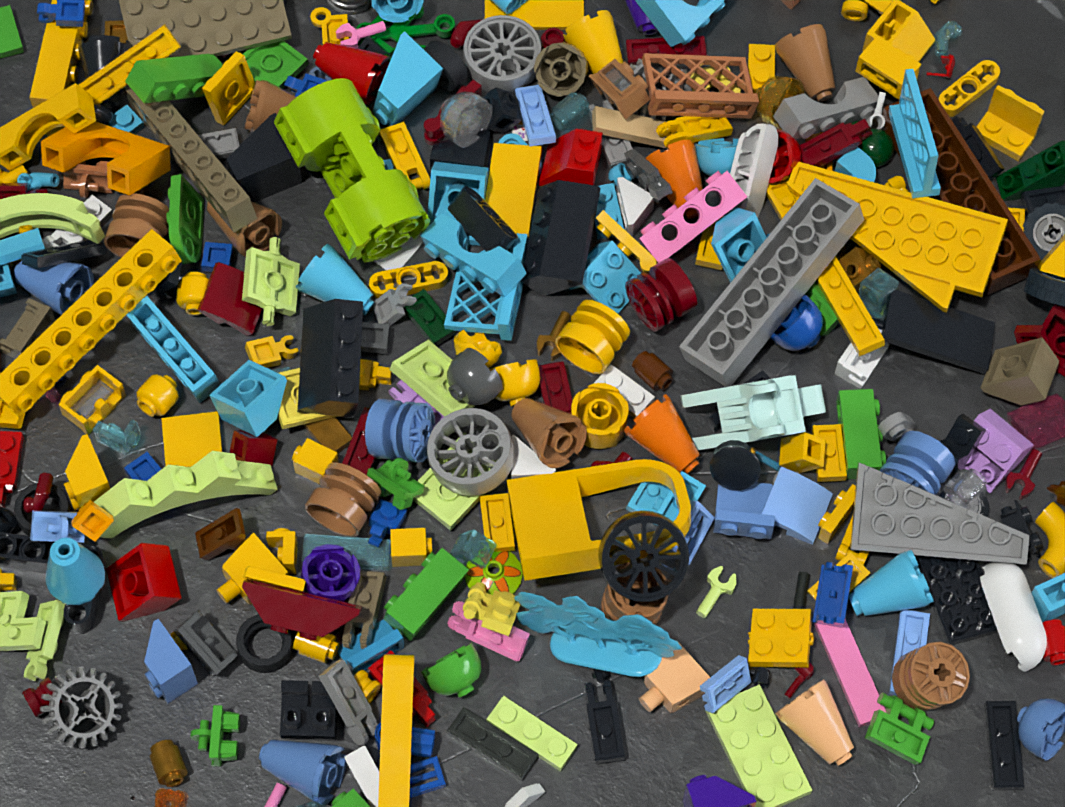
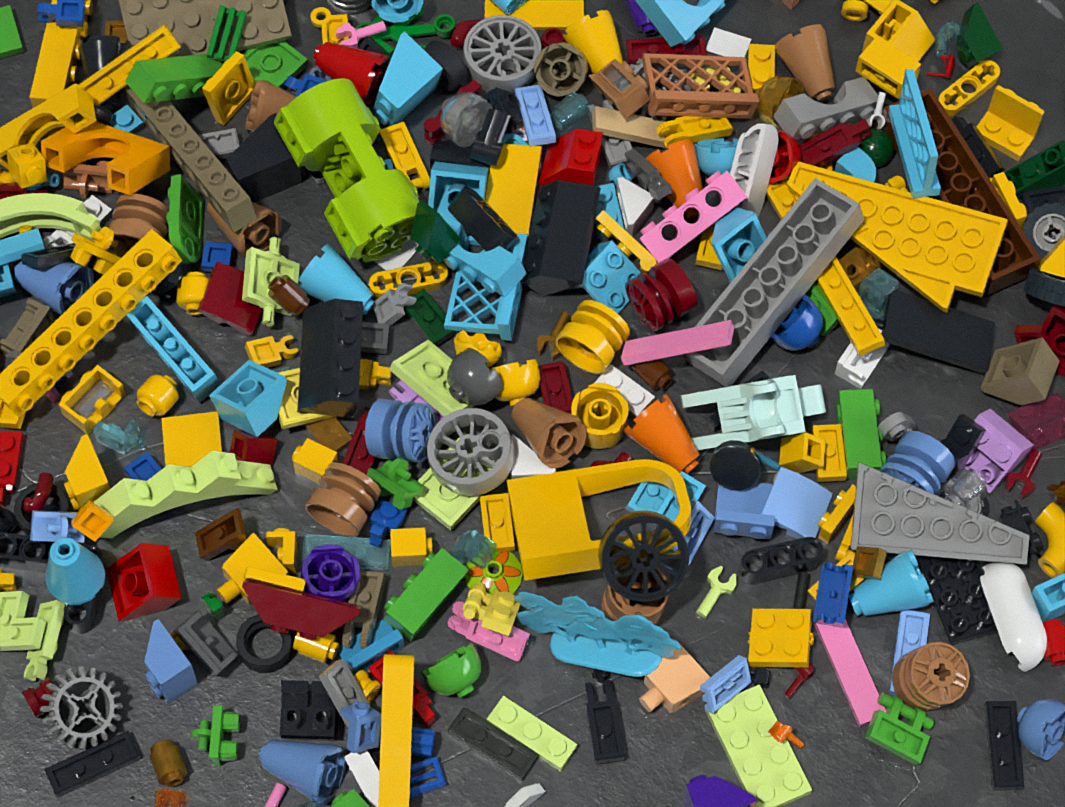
light nougat cone [775,679,854,766] -> none
none -> yellow brick [7,143,47,189]
none -> black tile [44,731,141,798]
none -> yellow hips [70,227,122,275]
none -> green tile [200,592,226,622]
none -> green tile [206,5,247,62]
none -> reddish brown brick [268,275,310,315]
none -> medium blue bracket [340,702,381,753]
none -> dark green slope [410,200,461,264]
none -> black piece [470,108,511,167]
none -> bright pink tile [621,320,734,365]
none -> white sticker [706,27,752,57]
none -> black beam [739,537,823,585]
none -> orange hand [768,721,804,748]
none -> pearl gold plate [852,546,887,580]
none -> dark green slope [956,3,1003,69]
none -> yellow hinge [989,172,1027,229]

